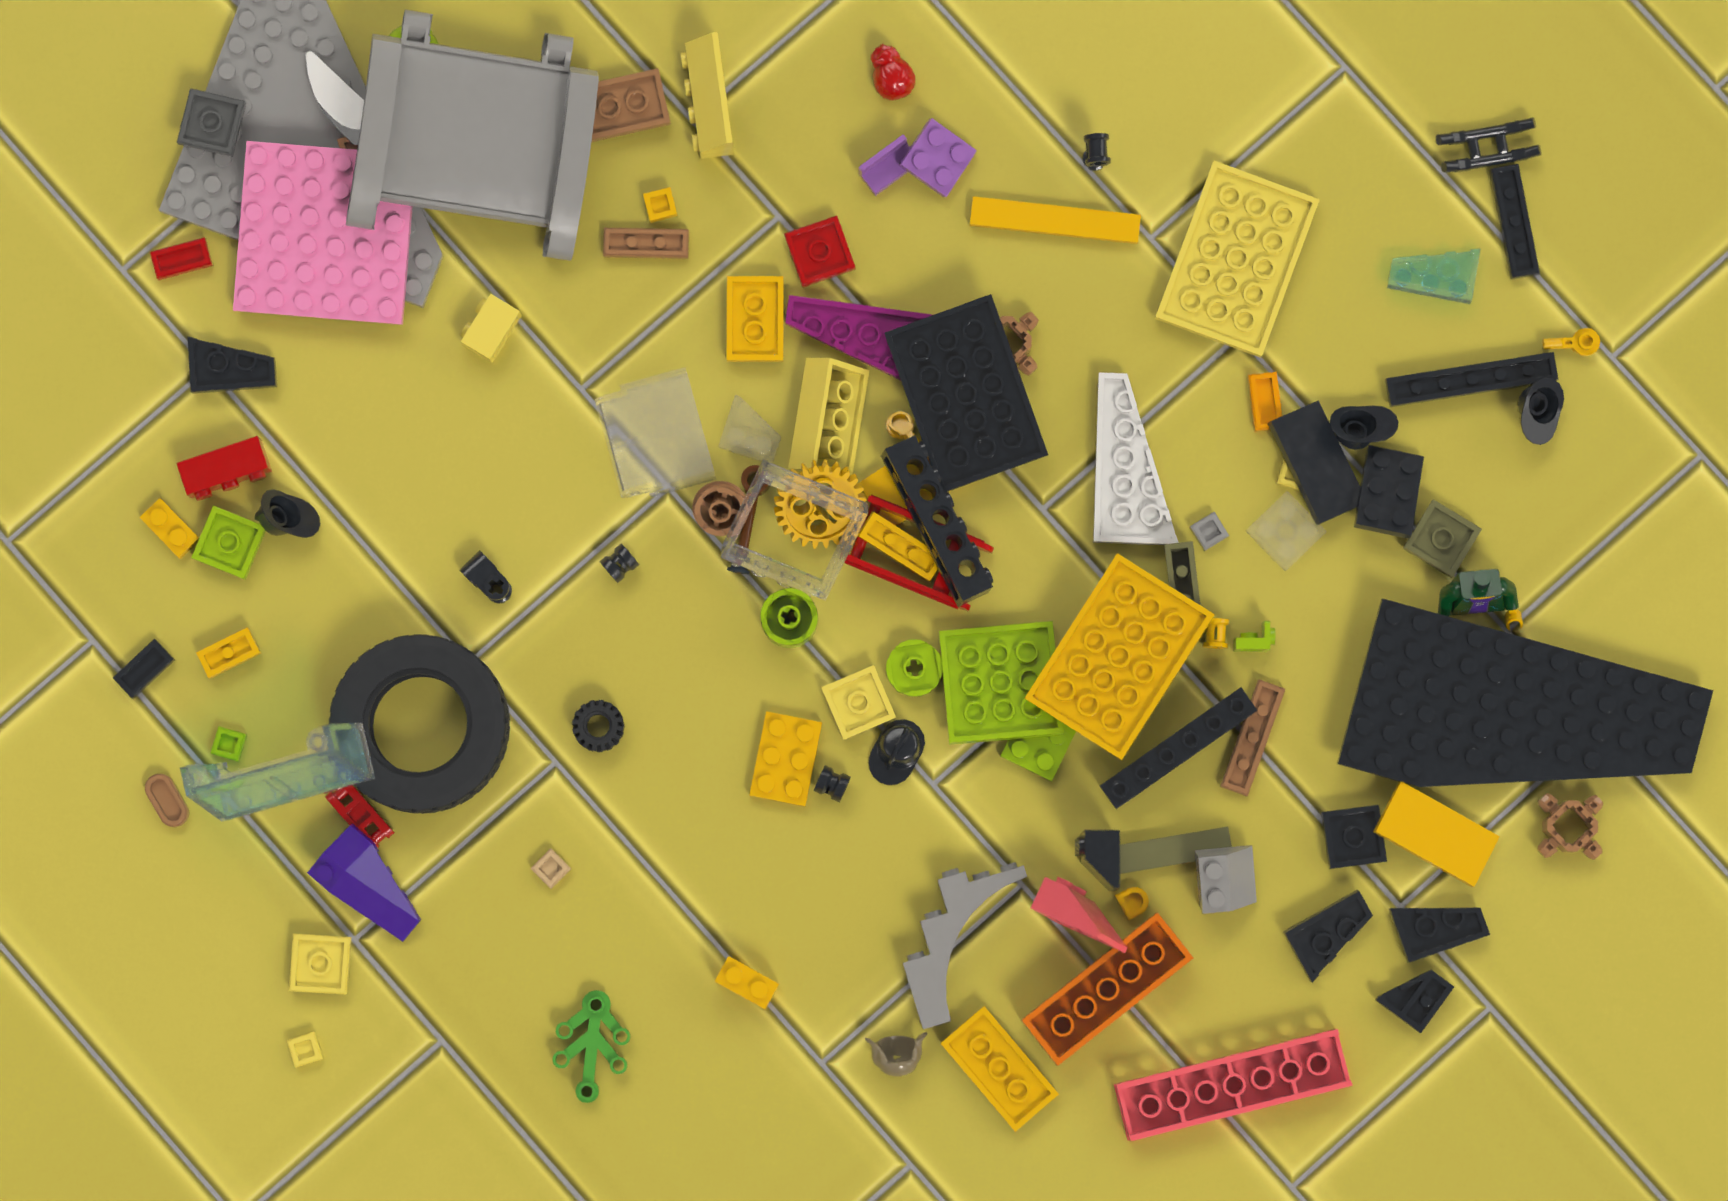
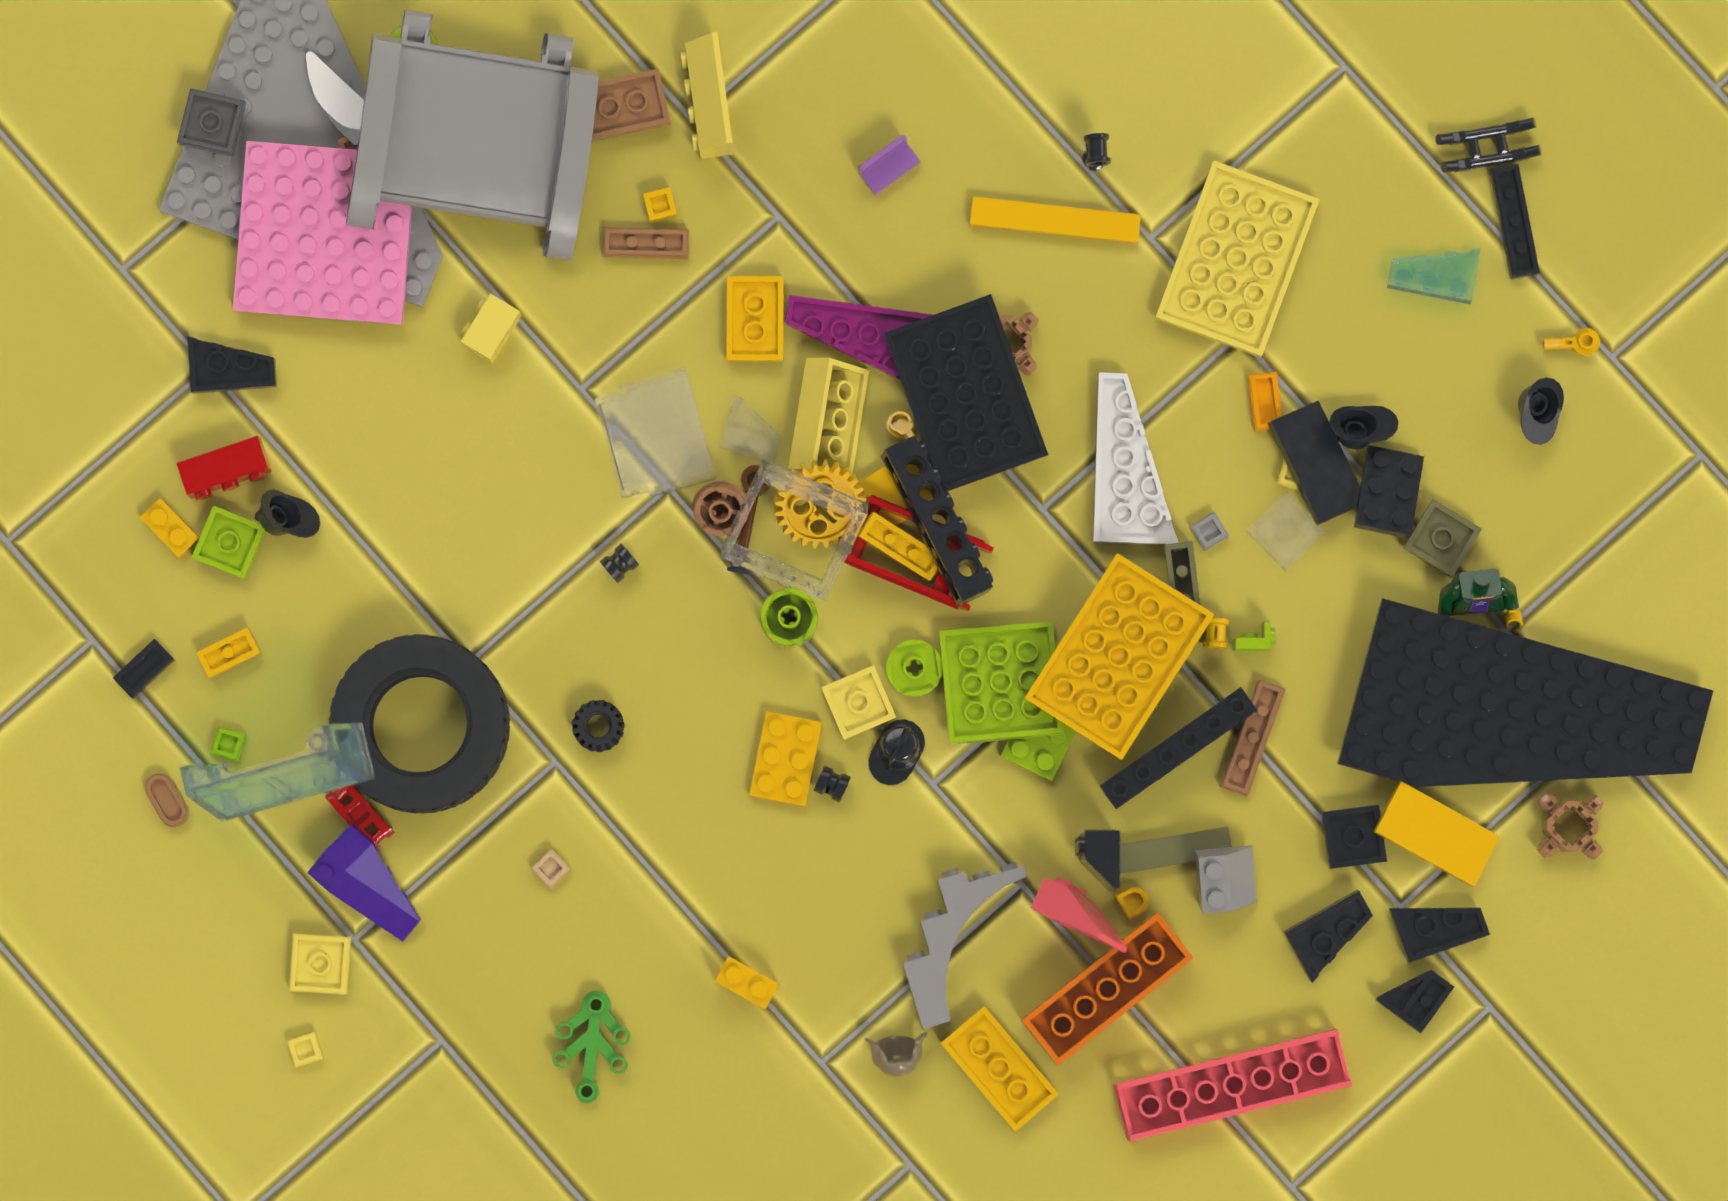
red tile [150,237,213,281] -> none
black piece [460,550,512,604] -> none
red plate [784,215,856,288] -> none
red hair [870,44,916,101] -> none
medium lavender plate [899,118,977,197] -> none
black plate [1385,352,1559,407] -> none

